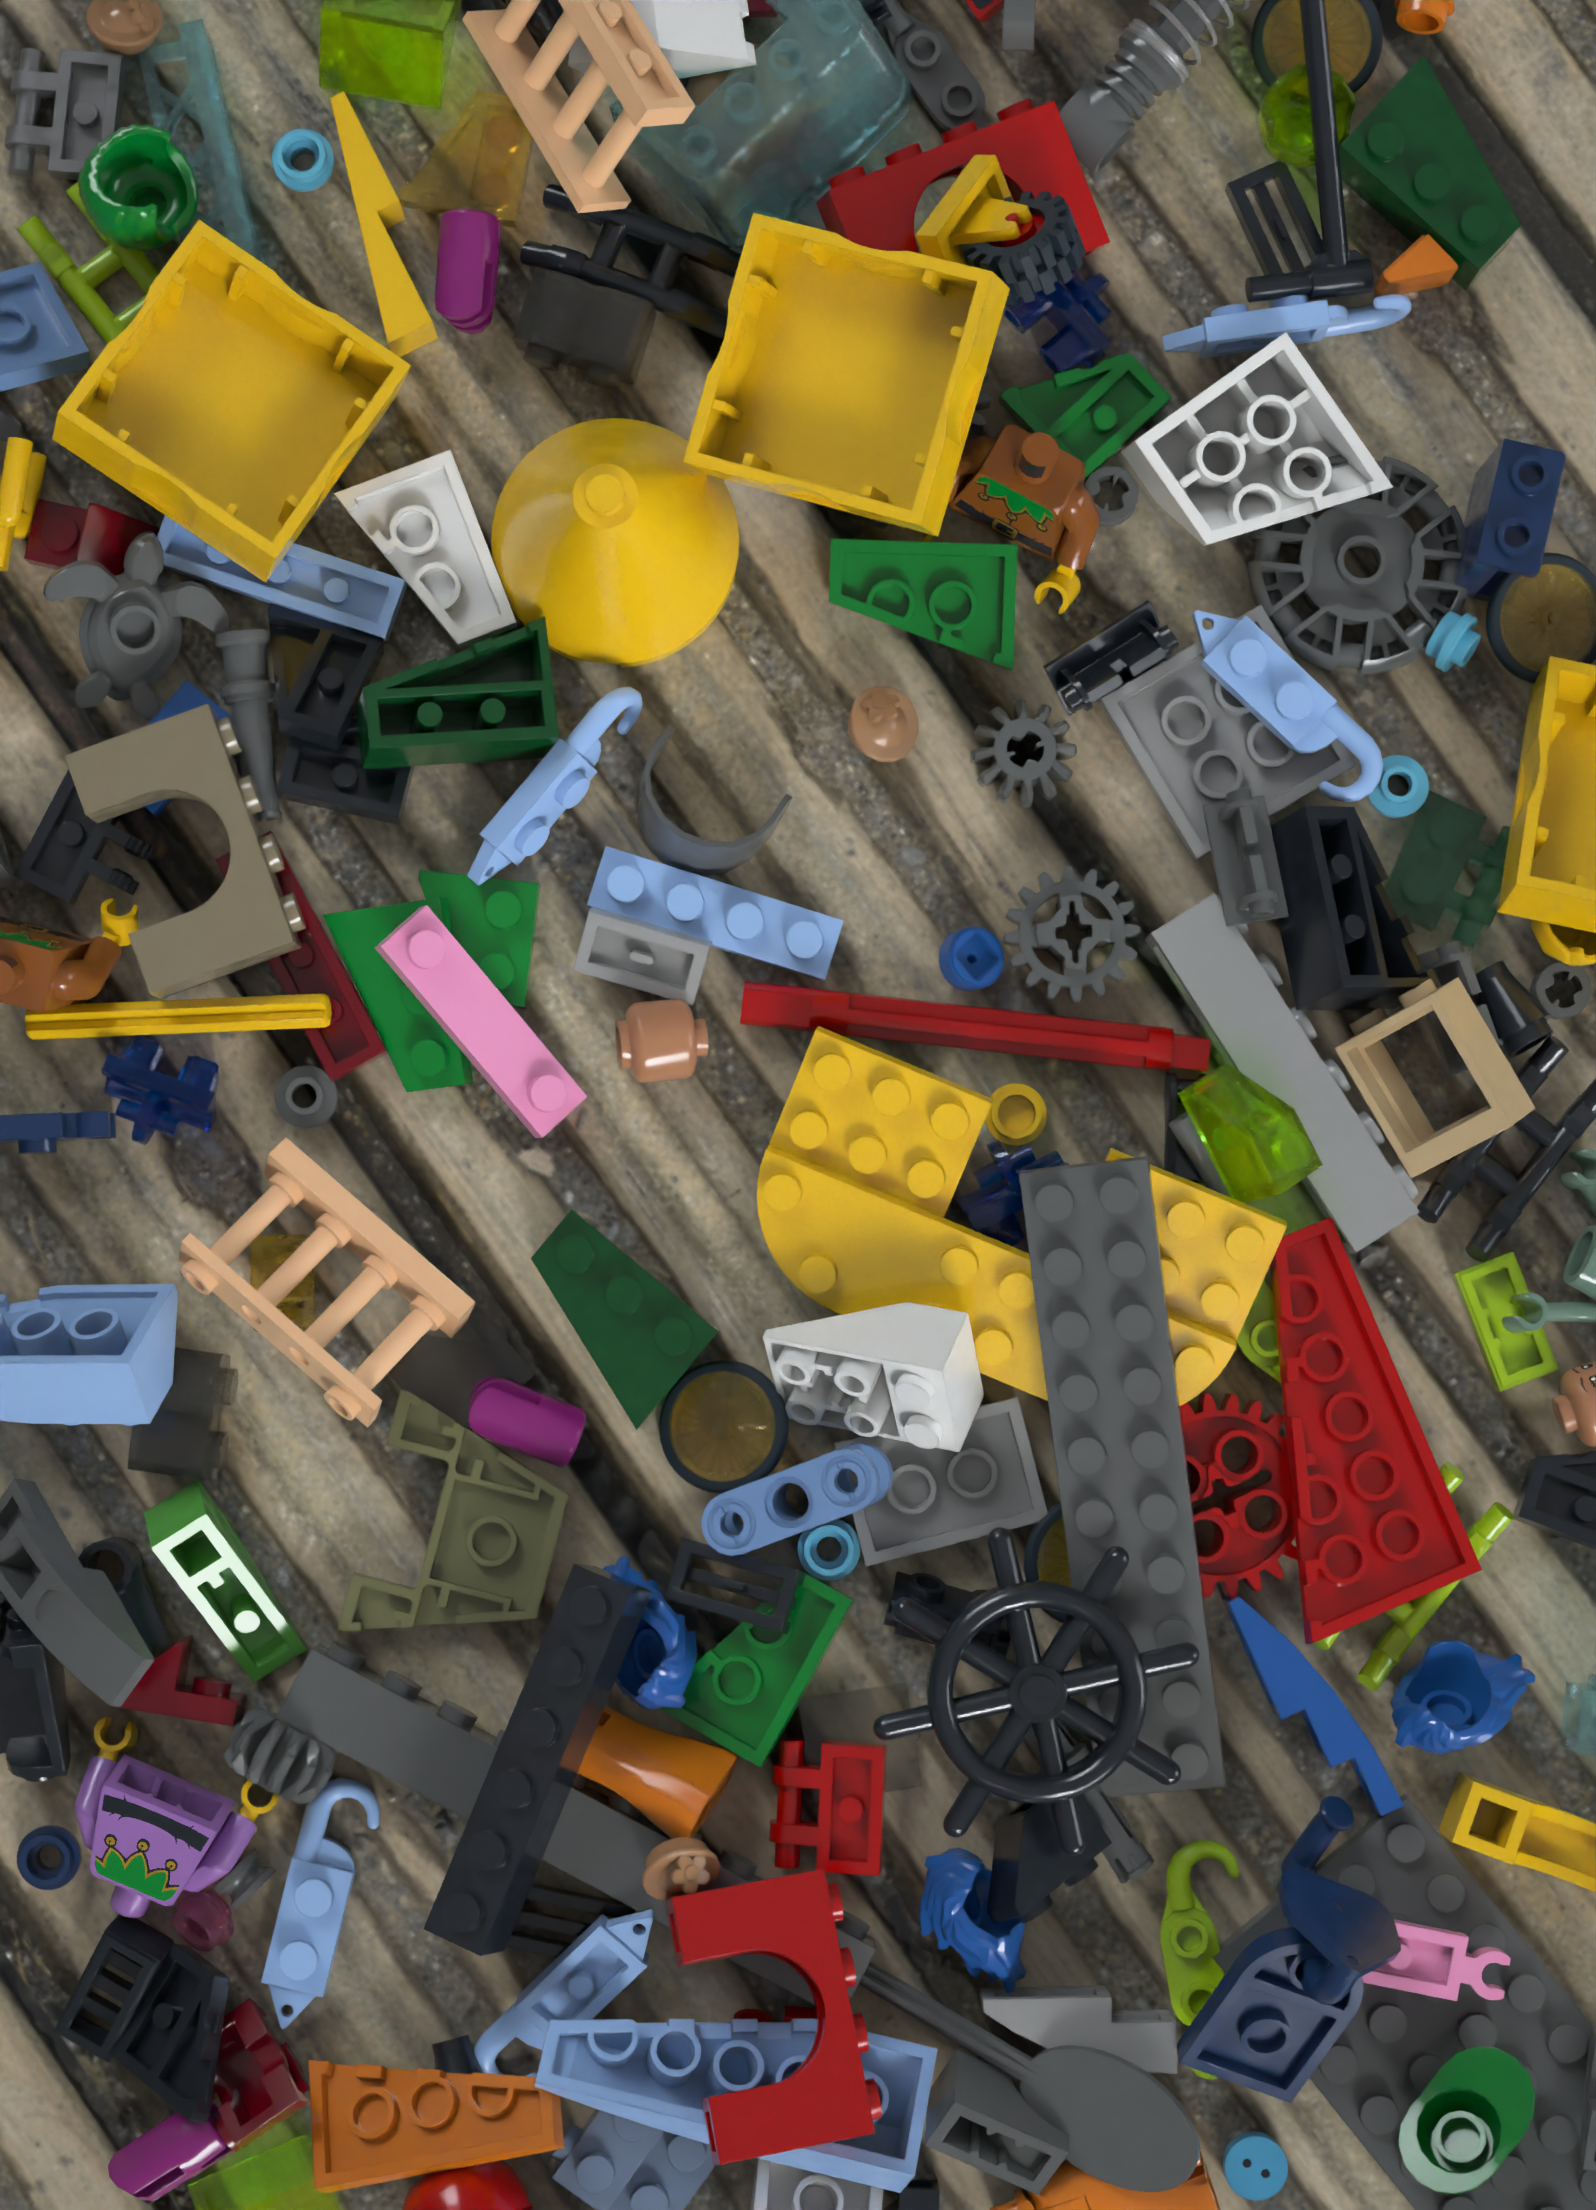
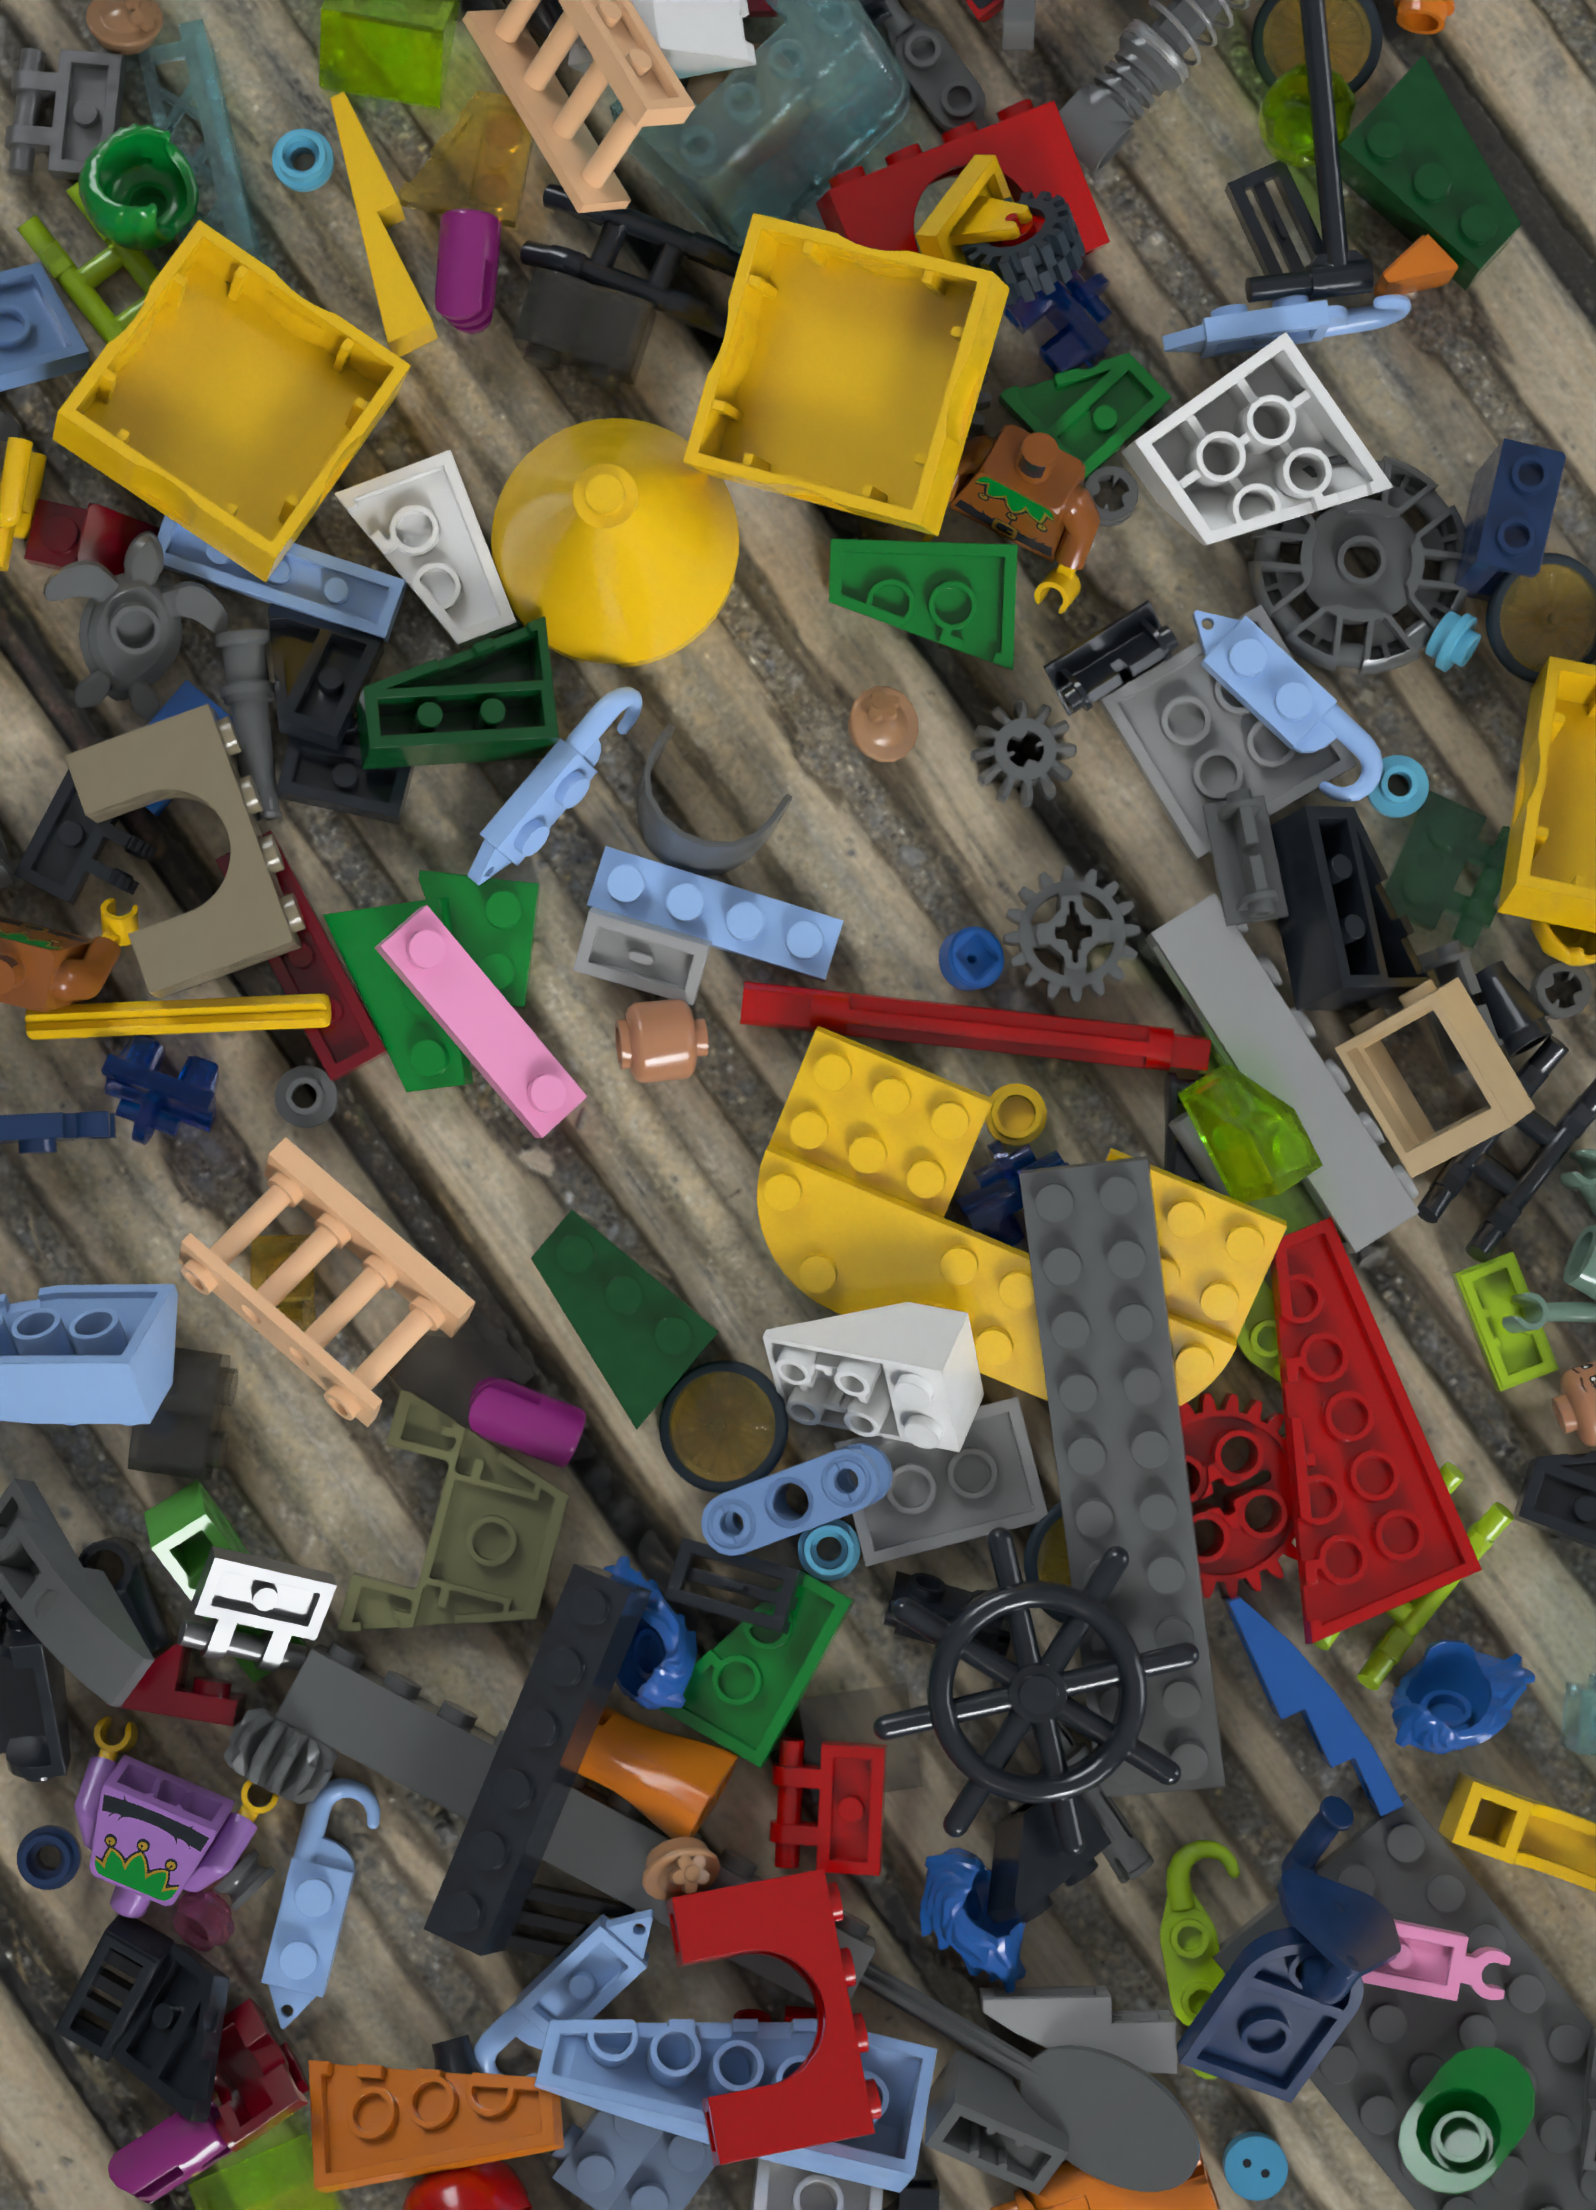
none -> plate [177,1546,337,1672]

